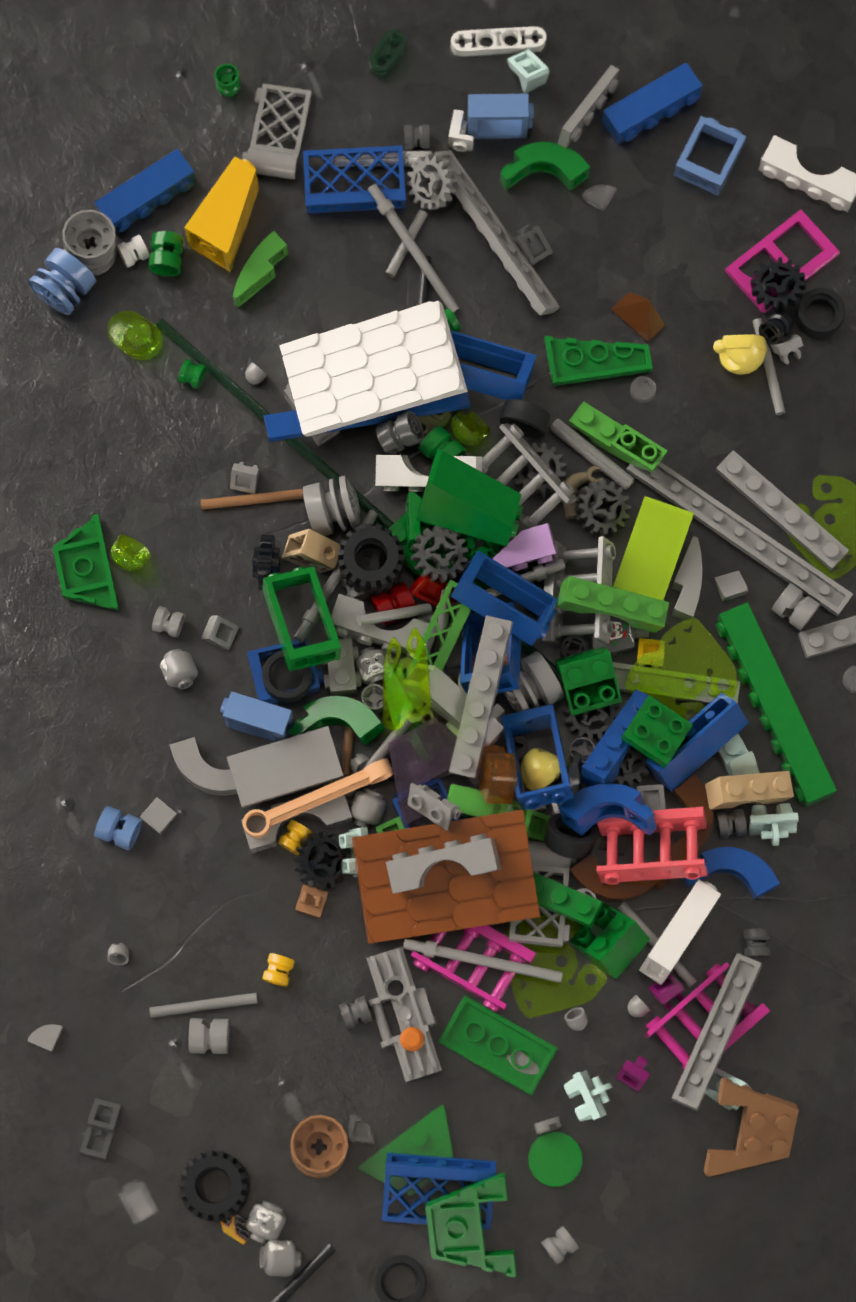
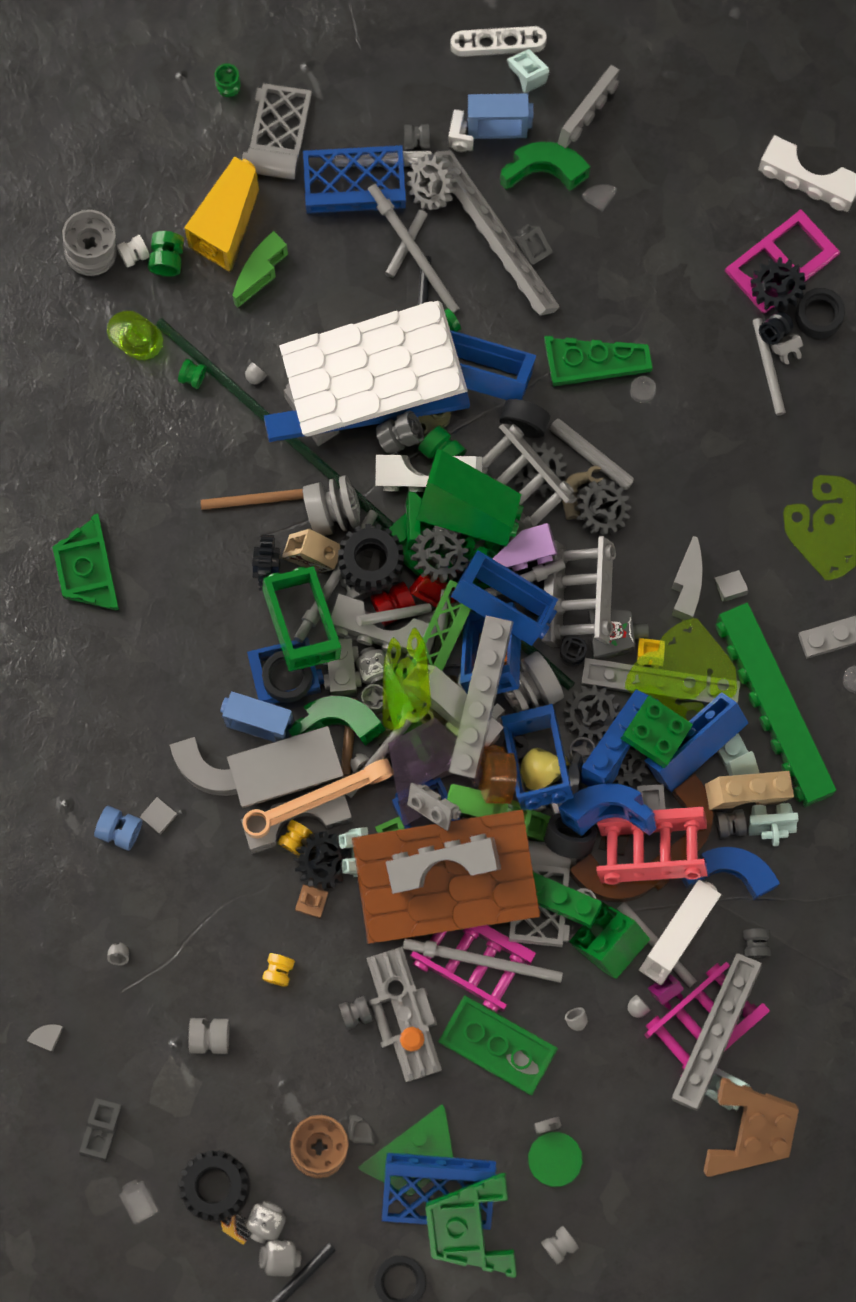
medium blue wheel [28,248,96,315] -> none
blue brick [94,149,196,234] -> none
clear neon green hair [111,534,151,572] -> none
light grey bar [150,993,258,1018] -> none
light grey wheel [152,606,185,638] -> none
light grey head [160,649,198,689] -> none
light grey slope [201,615,240,650] -> none
light grey tile [230,462,259,494] -> none
light grey head [349,788,387,828] -> none
clear green plate [369,29,407,75] -> none
clear neon green hair [450,410,491,446] -> none
clear neon green piece [506,915,607,1018] -> none
green slope [554,646,622,716] -> none
bright green arch [557,576,669,633] -> none
light aqua hips [564,1070,612,1122] -> none
bright green slope [569,402,668,472] -> none
blue brick [602,63,703,144] -> none
reddish brown slope [611,292,665,344] -> none
lime slope [613,496,694,601] -> none
magenta tile [616,1056,650,1092] -> none
light grey plate [626,462,853,617] -> none
medium blue window [674,116,746,196] -> none
light yellow piece [713,334,767,375] -> none
light grey plate [715,450,849,571] -> none
light grey wheel [771,583,820,631] -> none

